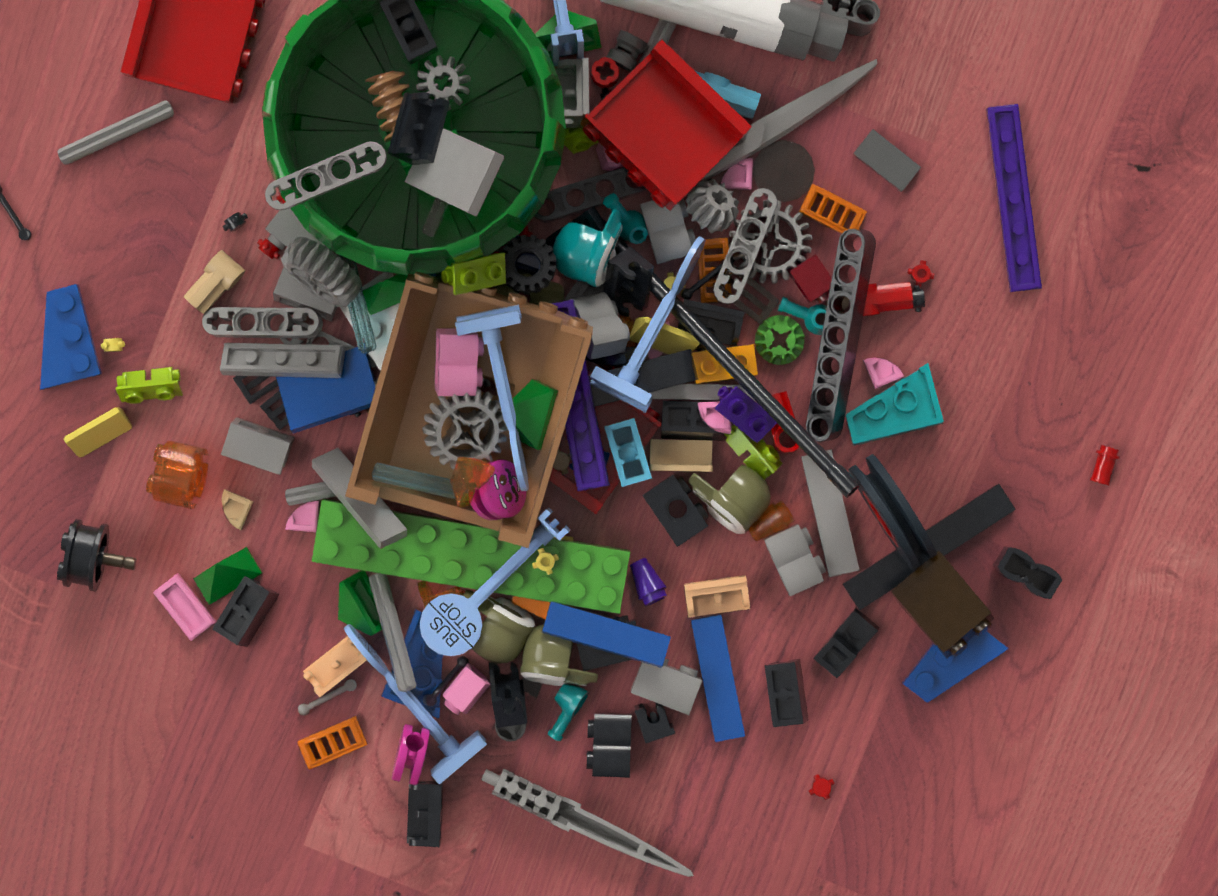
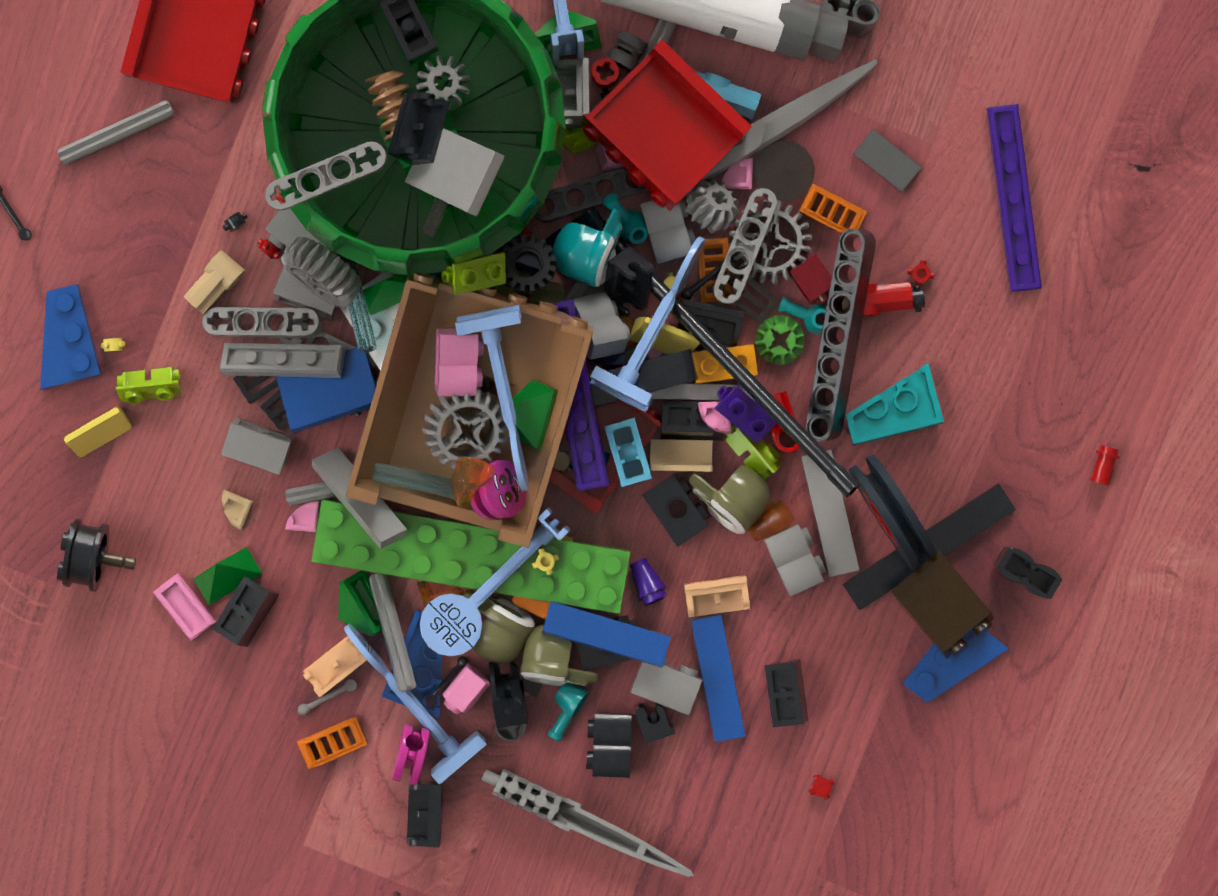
clear orange brick [146,440,209,509] -> none
black slope [813,608,879,678] -> none
bright pink tile [863,358,904,389] -> none

